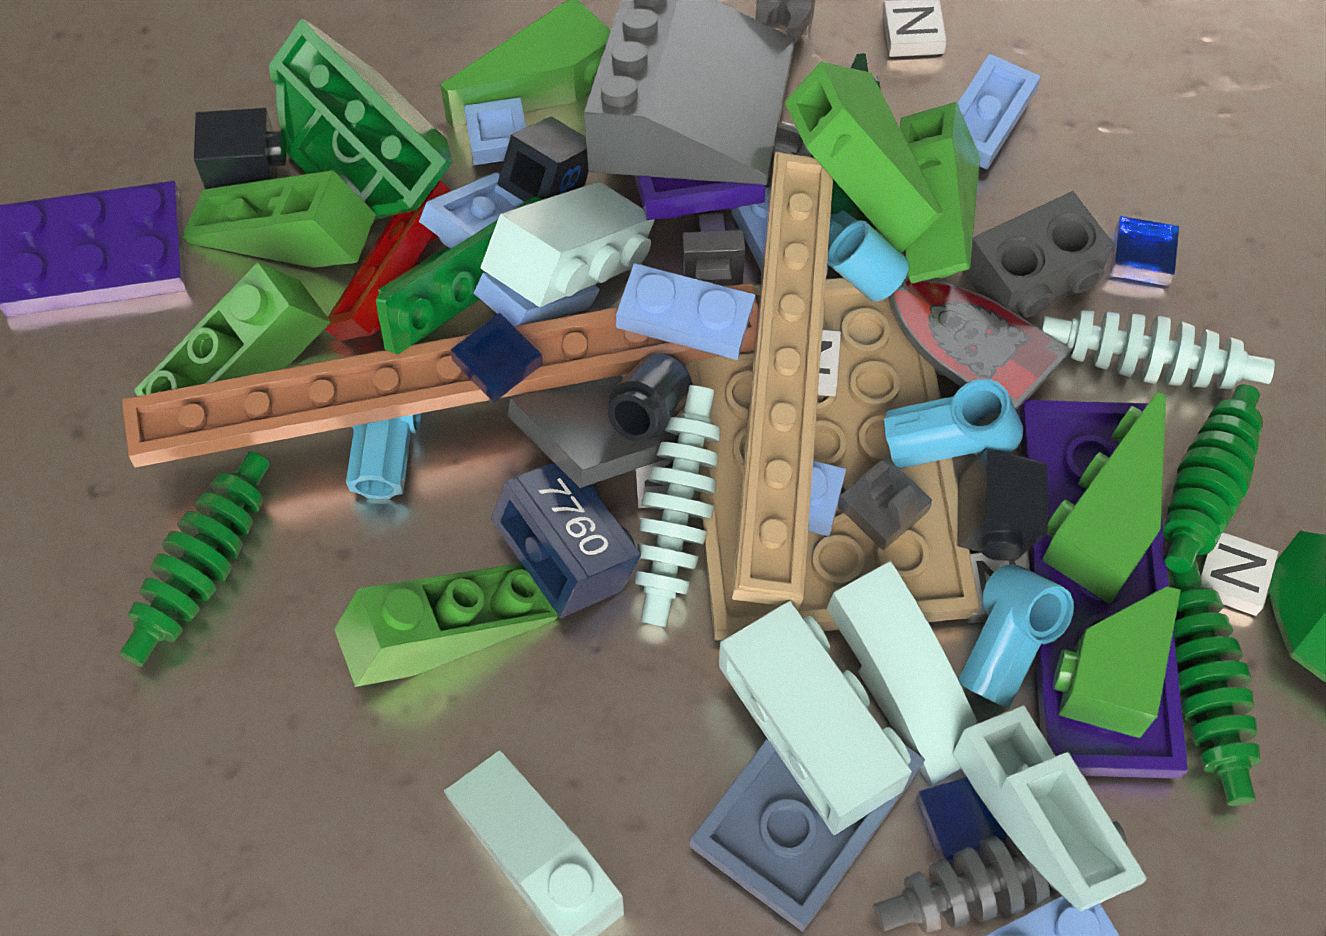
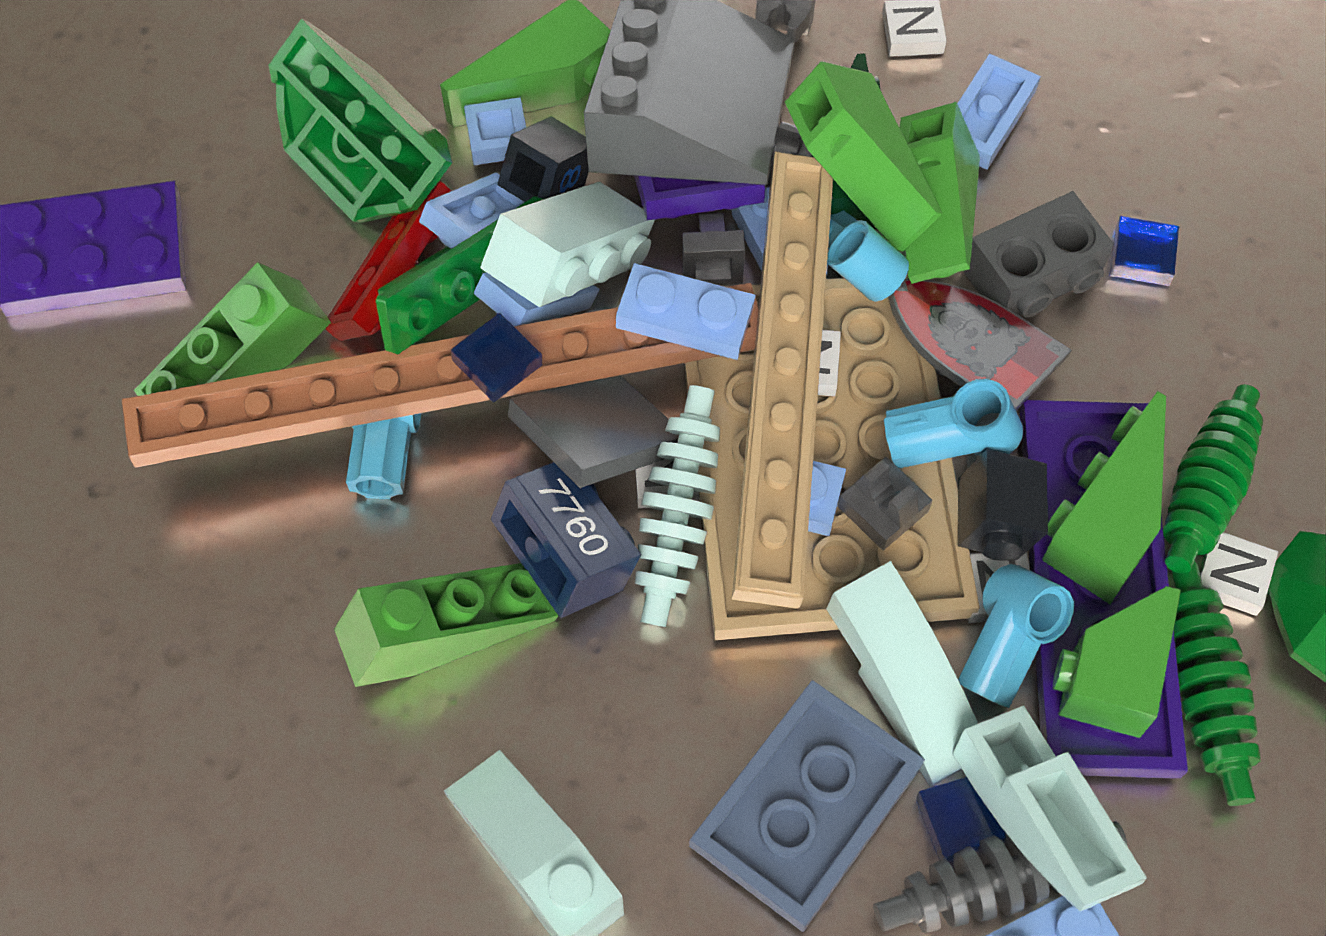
green piece [119,451,271,666] -> none
bright green slope [182,170,376,268] -> none
black brick [193,108,286,189] -> none
black brick [608,353,693,441] -> none
light aqua brick [718,601,912,835] -> none
light aqua piece [1041,310,1275,389] -> none

